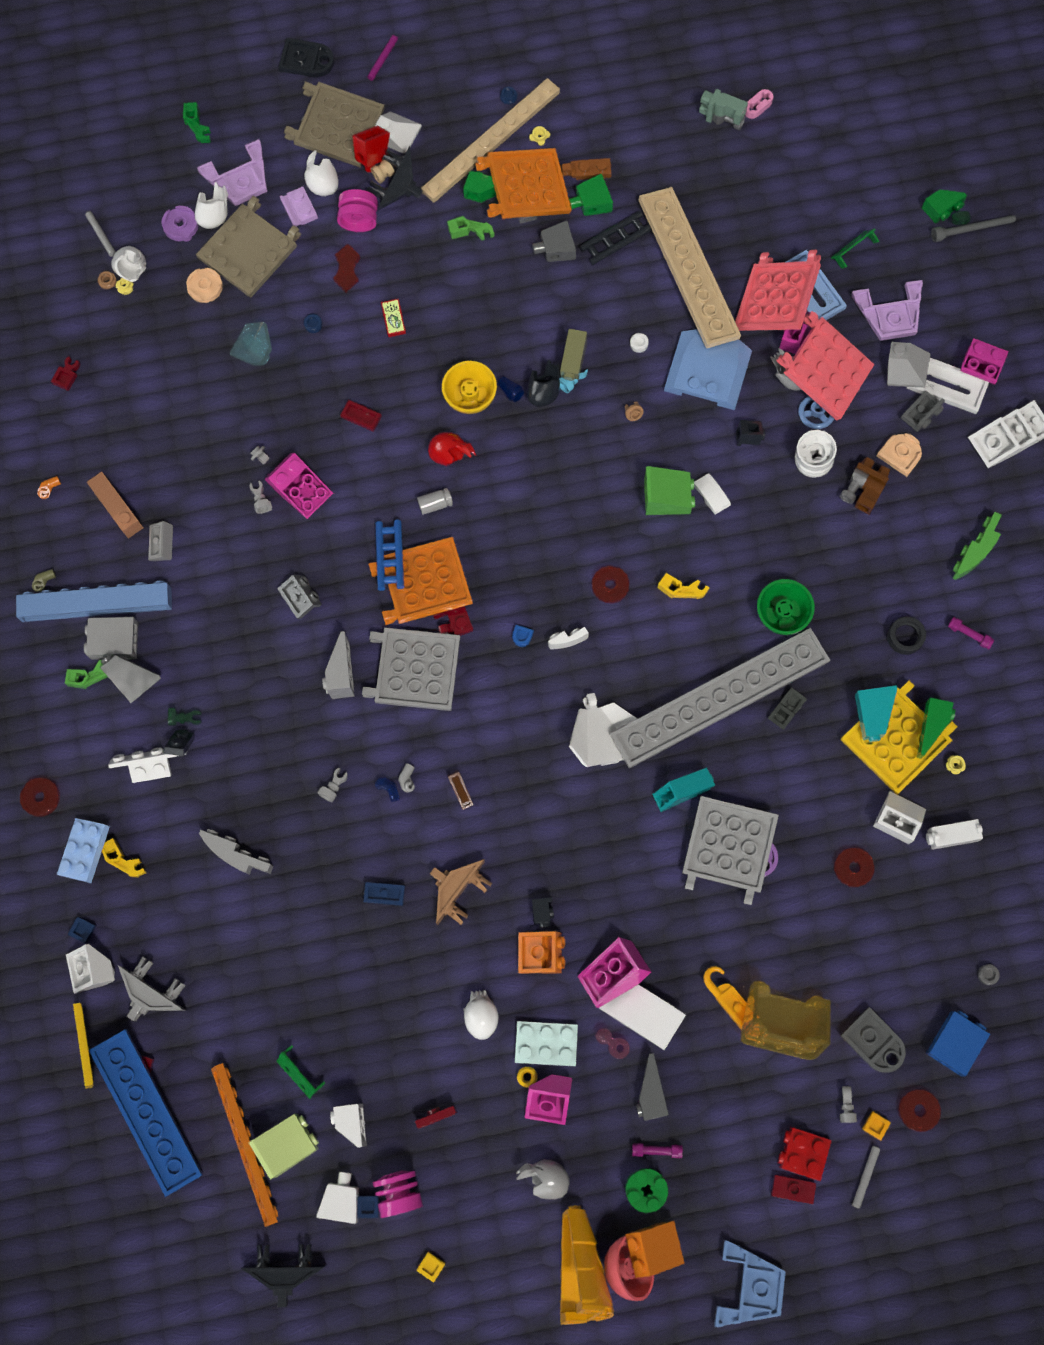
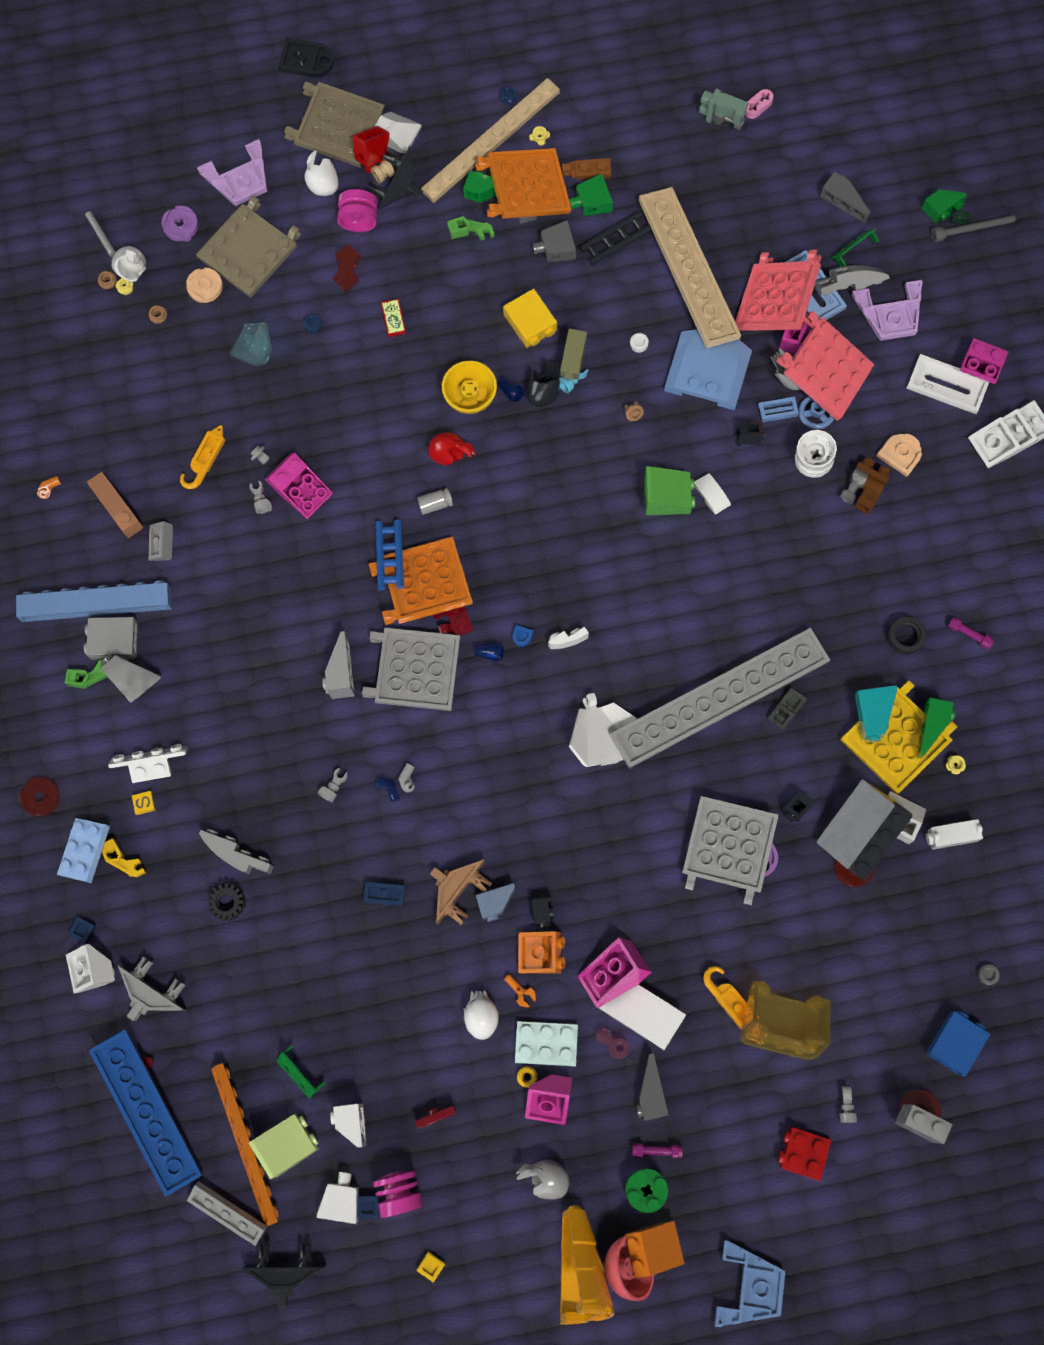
olive arm [32,569,56,592] -> none
dark red plate [51,357,80,391] -> none
yellow tile [73,1003,94,1089] -> none
black plate [164,729,195,756] -> none
clear green piece [168,708,202,726] -> none
green piece [183,102,211,143] -> none
white helmet [195,182,228,229] -> none
bracket [278,575,322,619] -> none
lavender plate [280,187,318,227] -> none
dark red plate [340,400,382,432] -> none
magenta bar [367,35,398,81] -> none
reddish brown piece [447,770,474,810] -> none
clear red tile [592,566,629,604] -> none
teal slope [653,768,715,812] -> none
yellow piece [657,573,709,599] -> none
green piece [757,579,815,635] -> none
dark red plate [771,1175,816,1204] -> none
dark grey plate [840,1007,906,1073] -> none
light grey bar [852,1146,880,1209] -> none
light orange tile [862,1111,891,1141] -> none
light grey slope [887,342,930,388] -> none
dark grey bracket [901,391,945,432] -> none
bright green slope [952,512,1001,580] -> none
none -> yellow tile [132,791,156,815]
none -> medium nougat plate [149,305,167,324]
none -> light orange plate [180,425,225,489]
none -> light grey plate [187,1181,267,1246]
none -> black tyre [207,884,246,921]
none -> clear blue cone [475,643,504,662]
none -> sand blue slope [476,883,515,922]
none -> yellow brick [503,289,557,348]
none -> orange bar [504,974,536,1007]
none -> medium blue tile [758,397,799,422]
none -> black brick [783,790,815,823]
none -> light grey slope [814,265,889,295]
none -> slope [816,778,913,881]
none -> dark grey slope [820,172,870,224]
none -> light grey brick [895,1104,952,1144]

